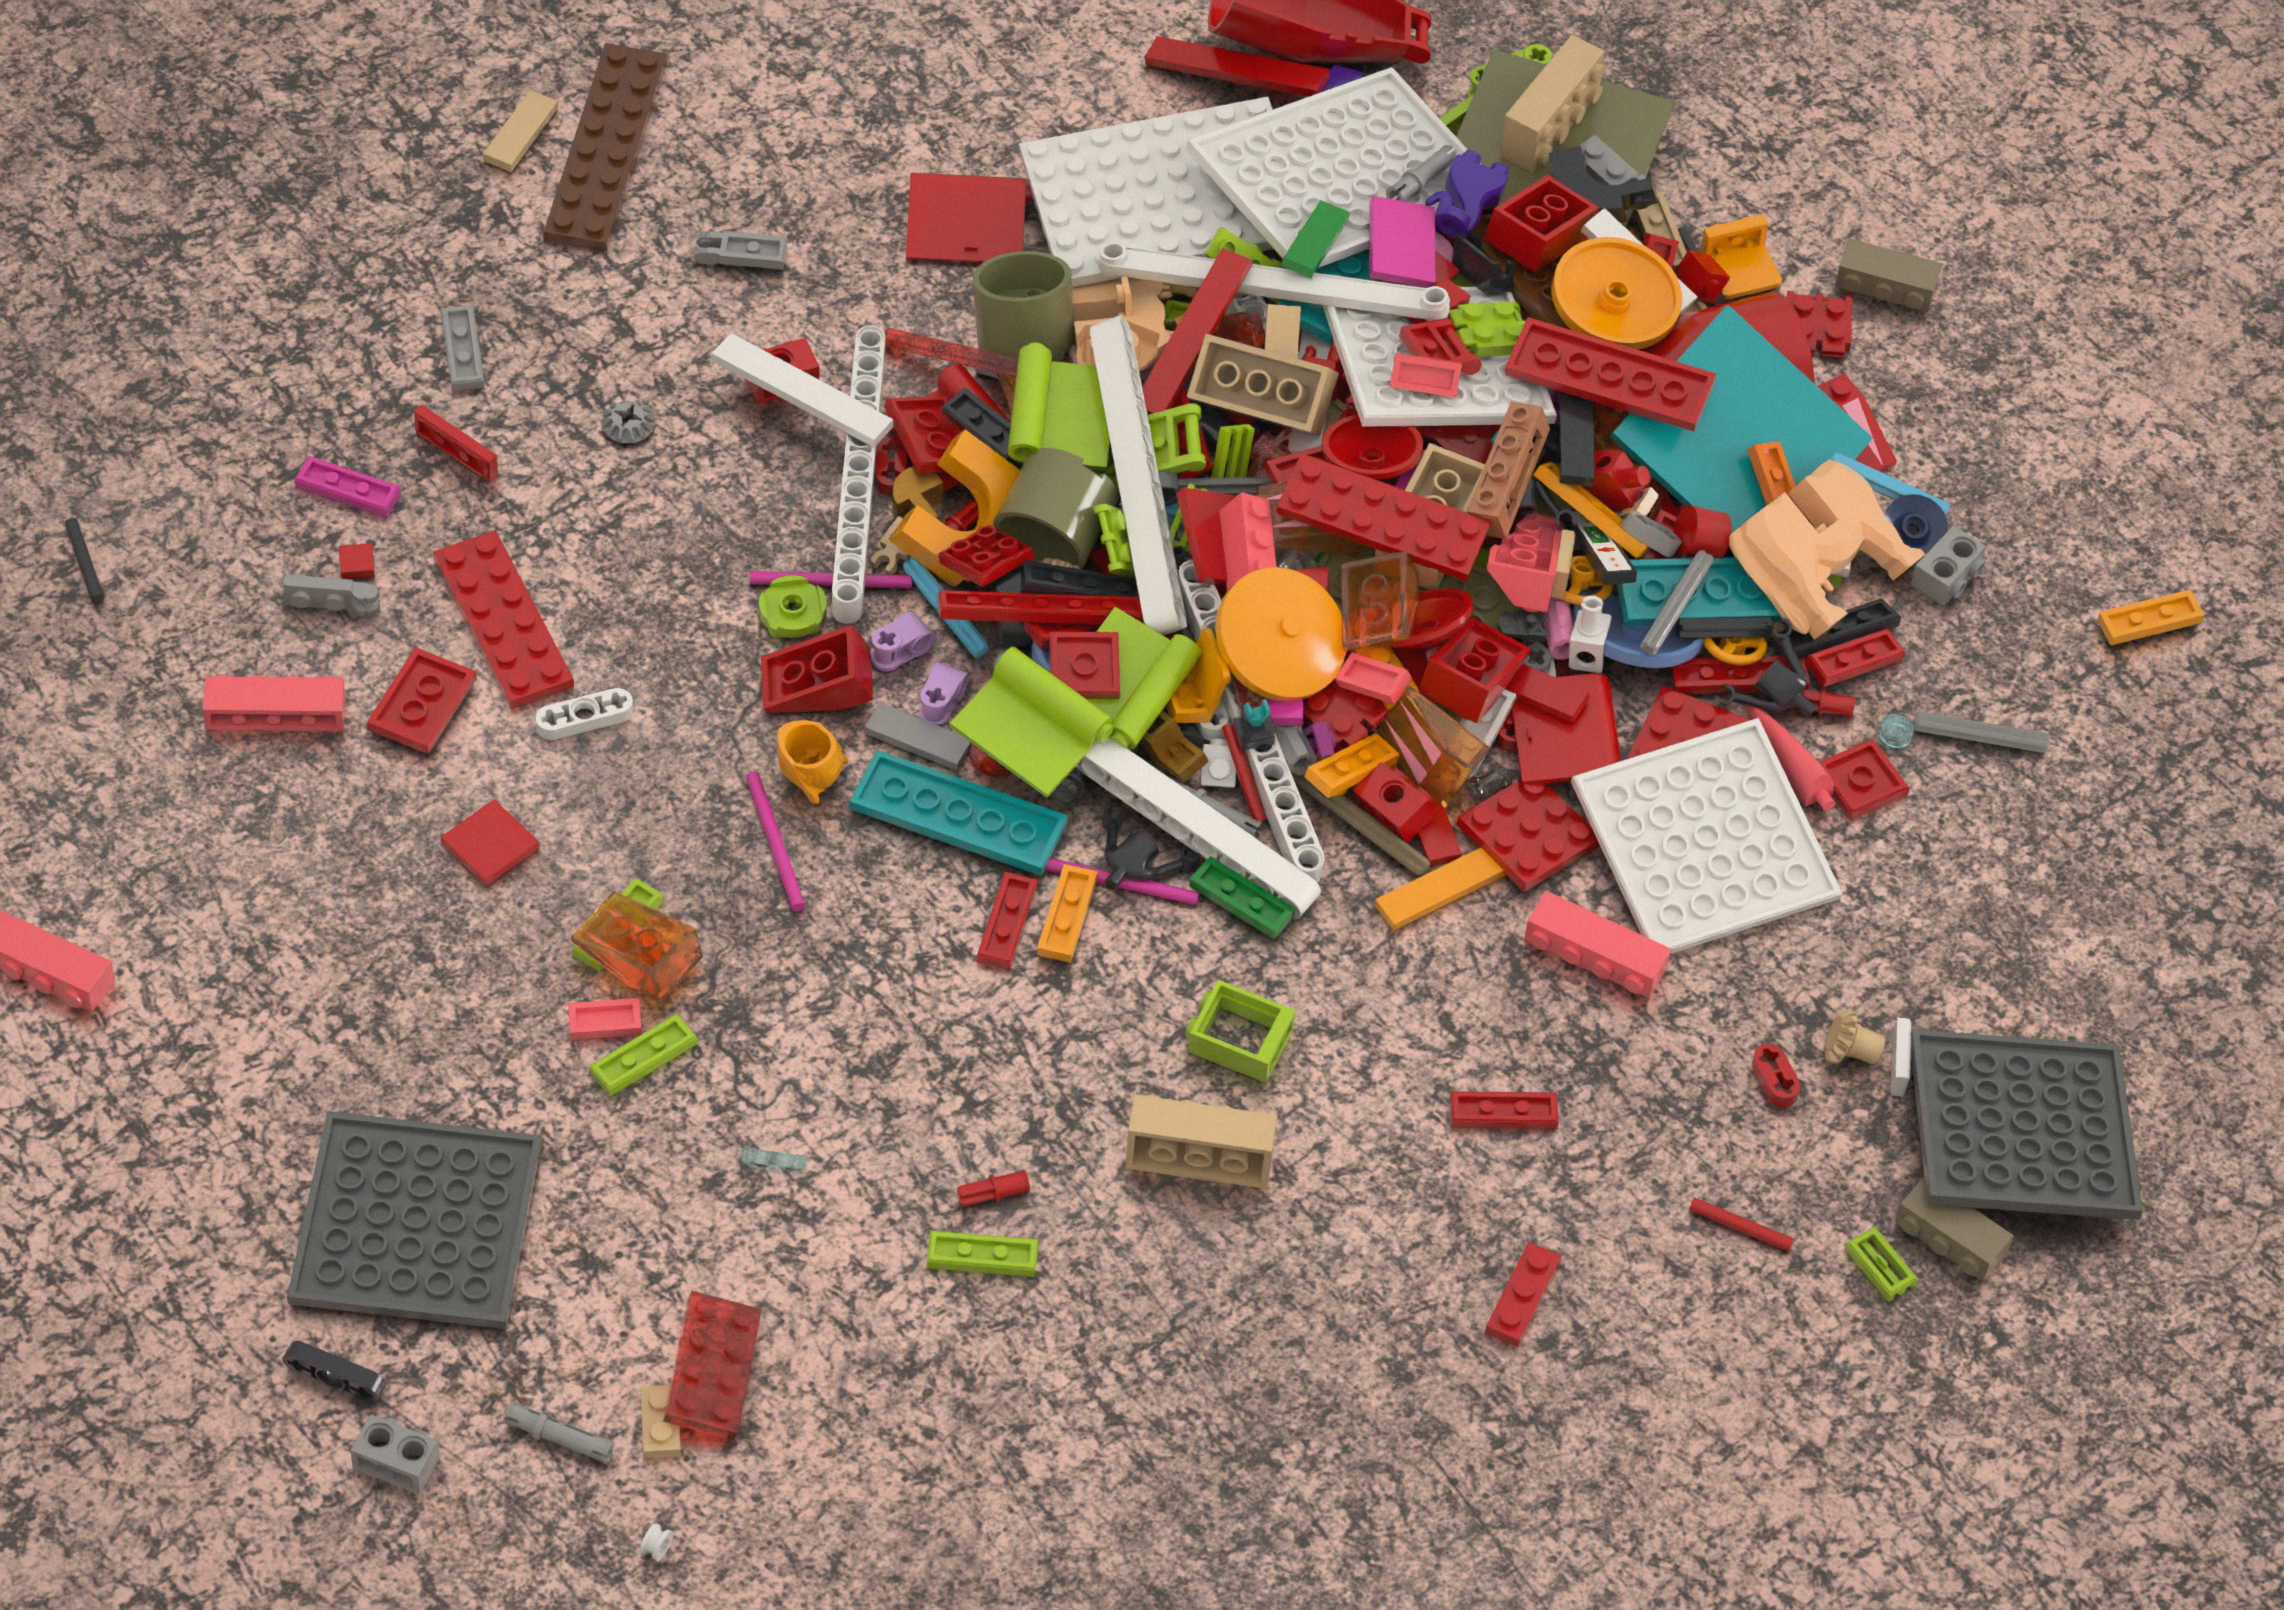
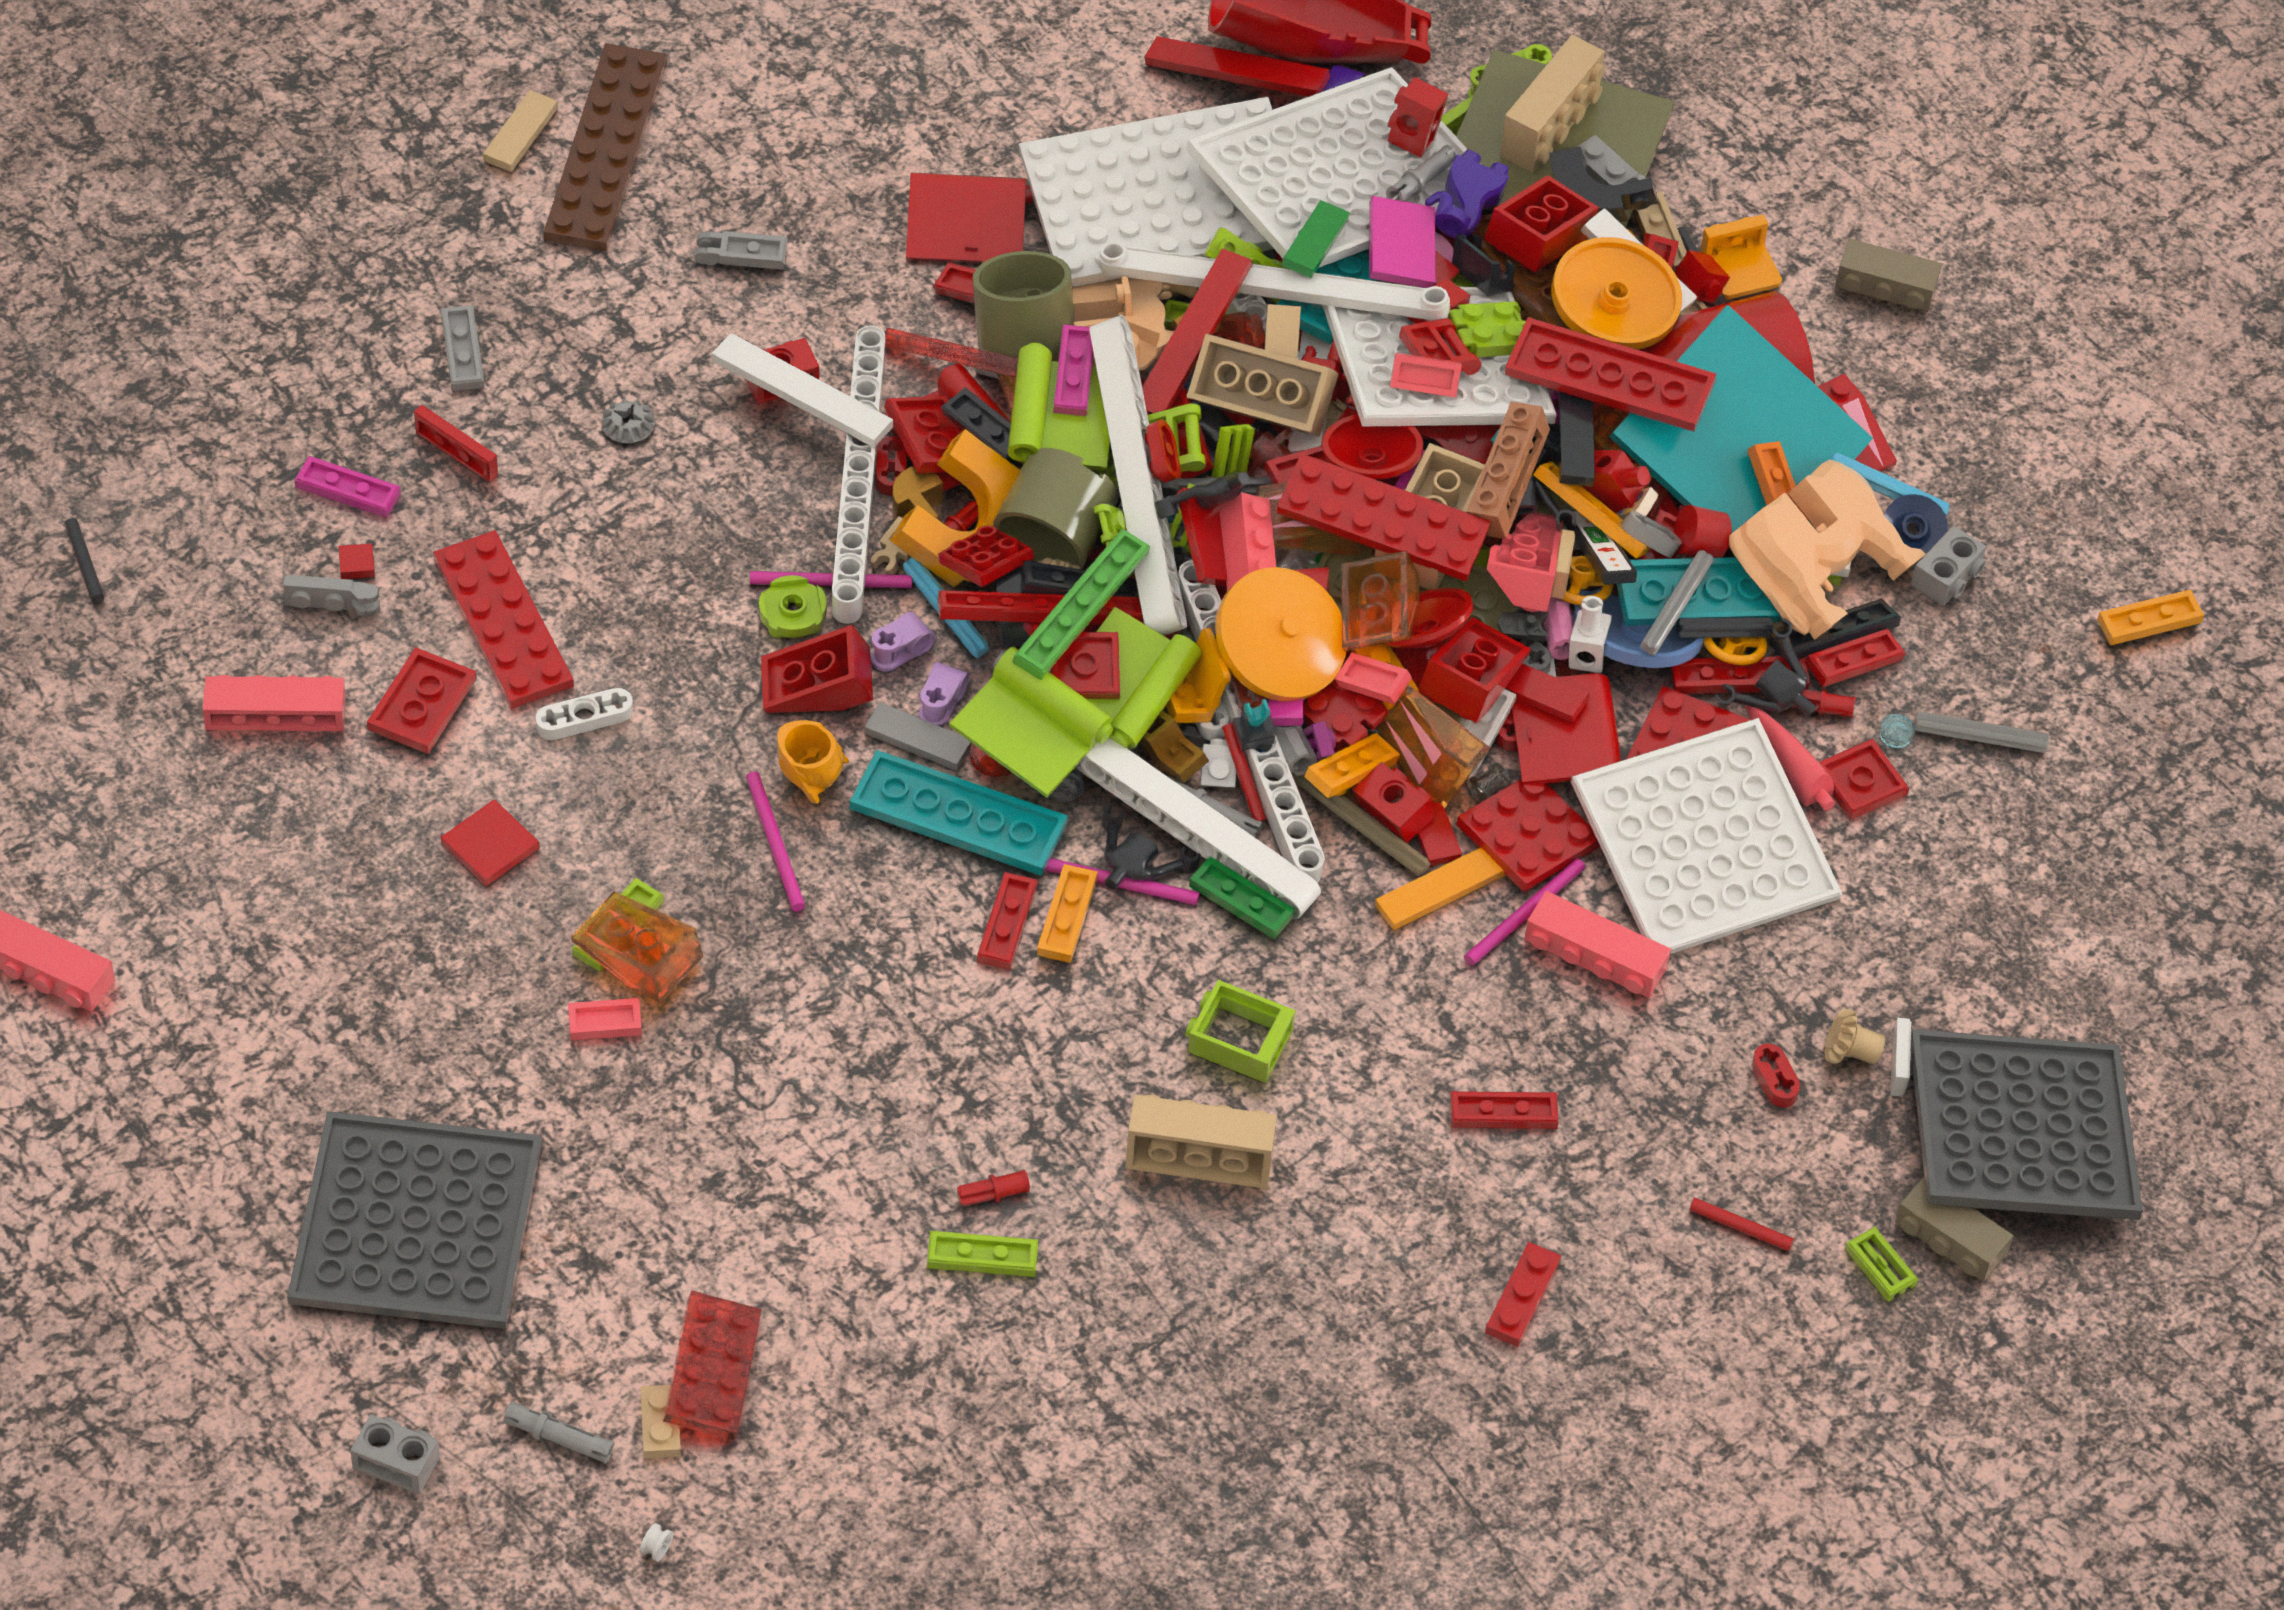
black beam [282,1341,387,1403] -> none
lime tile [589,1014,697,1097] -> none
clear light blue wheel [741,1148,807,1170] -> none
red plate [1786,290,1852,358] -> none
none -> red tile [933,262,976,304]
none -> bright green tile [1012,529,1150,680]
none -> dark pink tile [1053,324,1093,416]
none -> red plate [1145,419,1181,483]
none -> black piece [1154,471,1250,519]
none -> red brick [1387,77,1449,158]
none -> dark pink axle [1464,858,1586,966]

